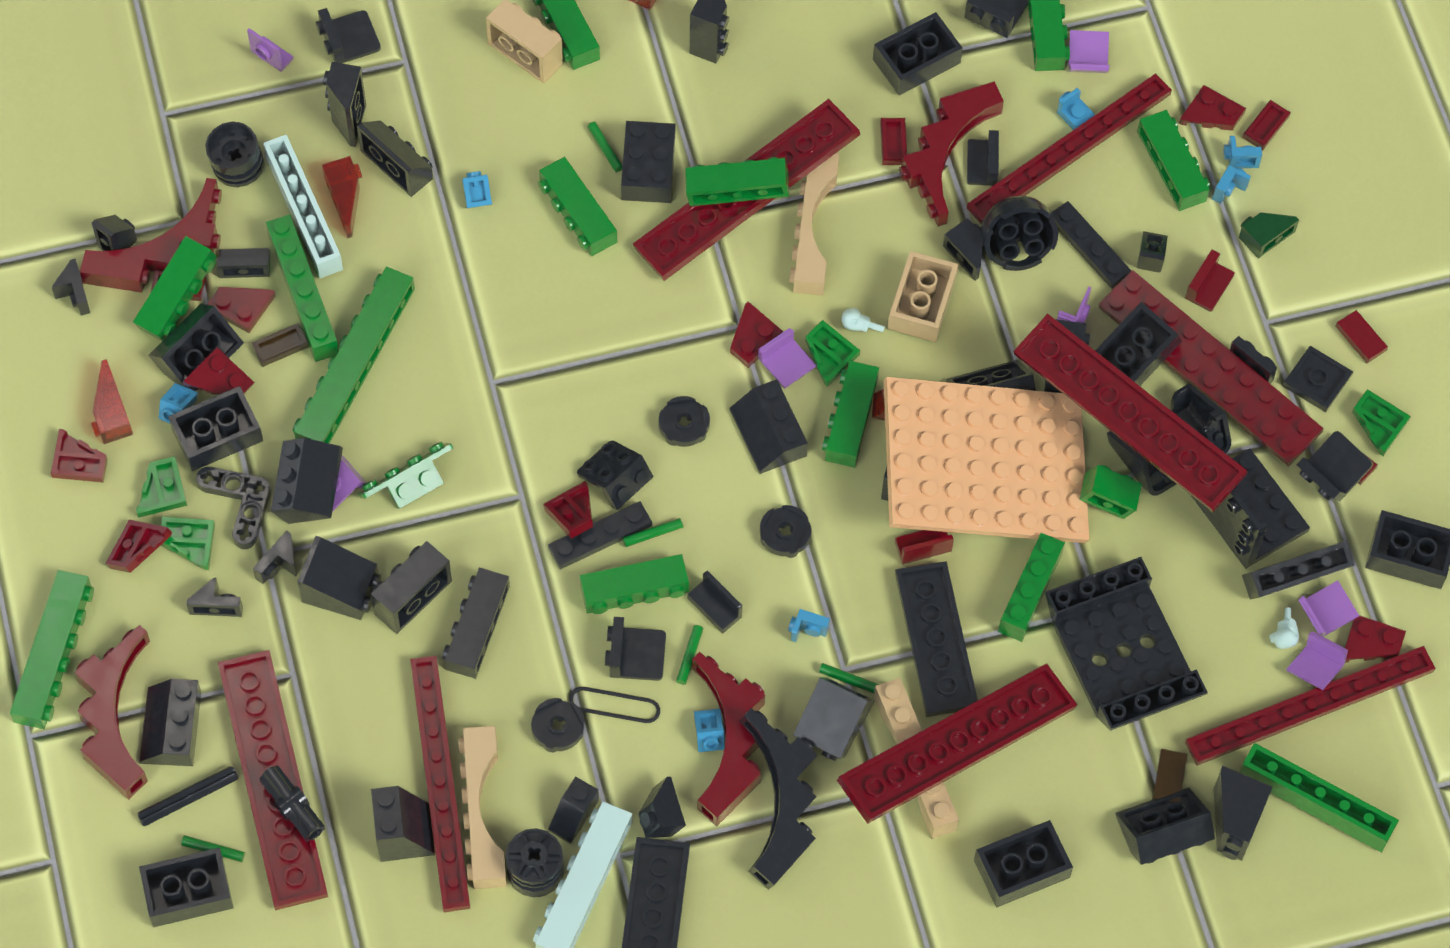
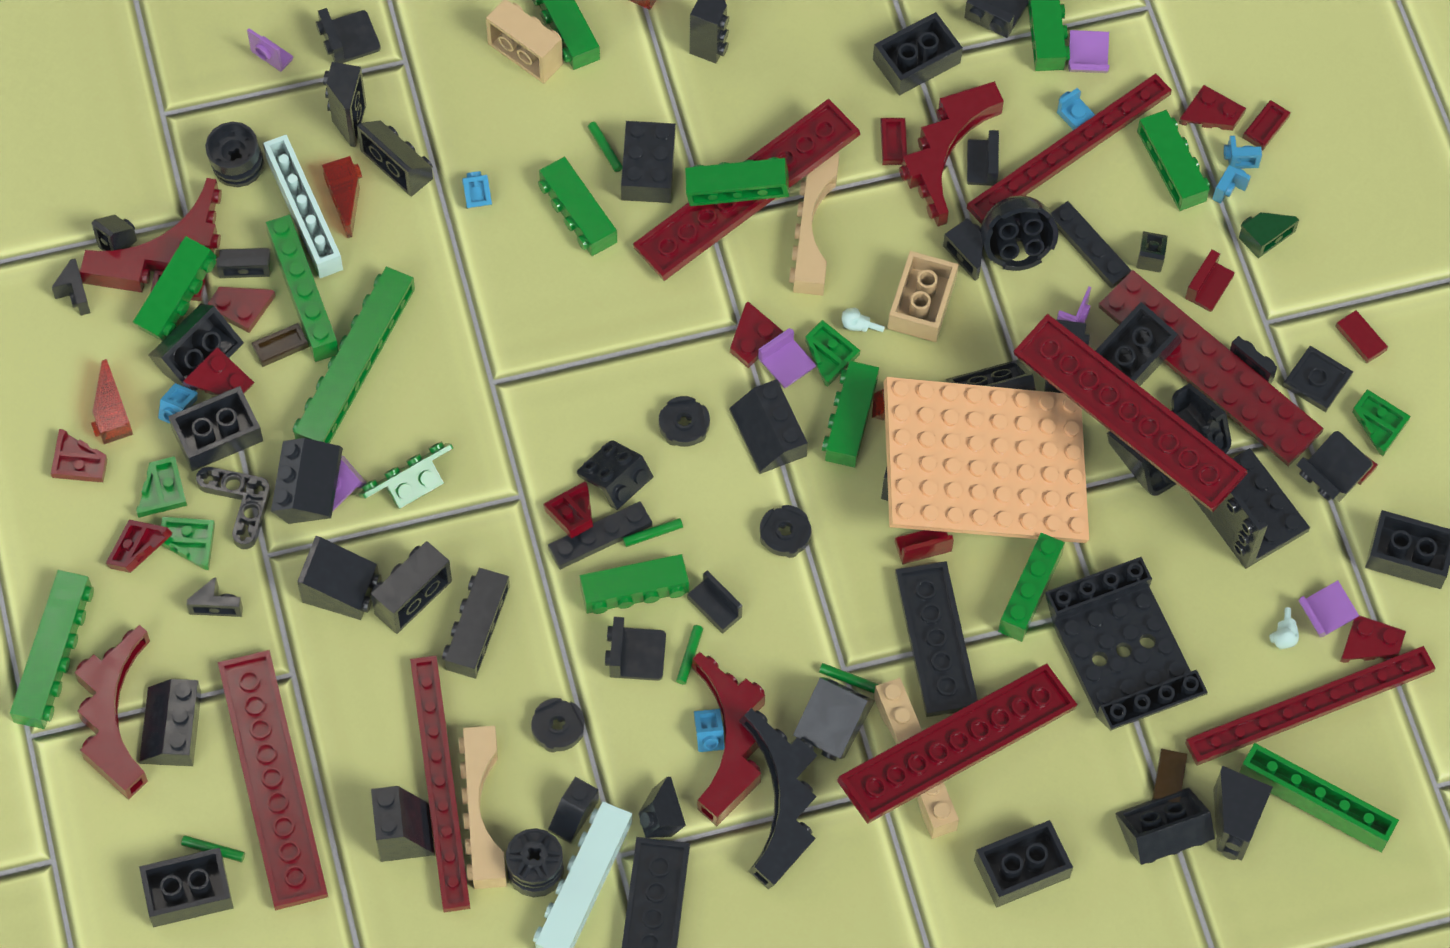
black axle [137,766,238,826] -> none
slope [253,530,297,584] -> none
black piece [259,765,325,842] -> none
black piece [569,687,660,723] -> none
dark azure bracket [788,609,830,642] -> none
green brick [1079,464,1142,519] -> none
black brick [1242,541,1355,600] -> none
medium lavender piece [1286,631,1348,690] -> none

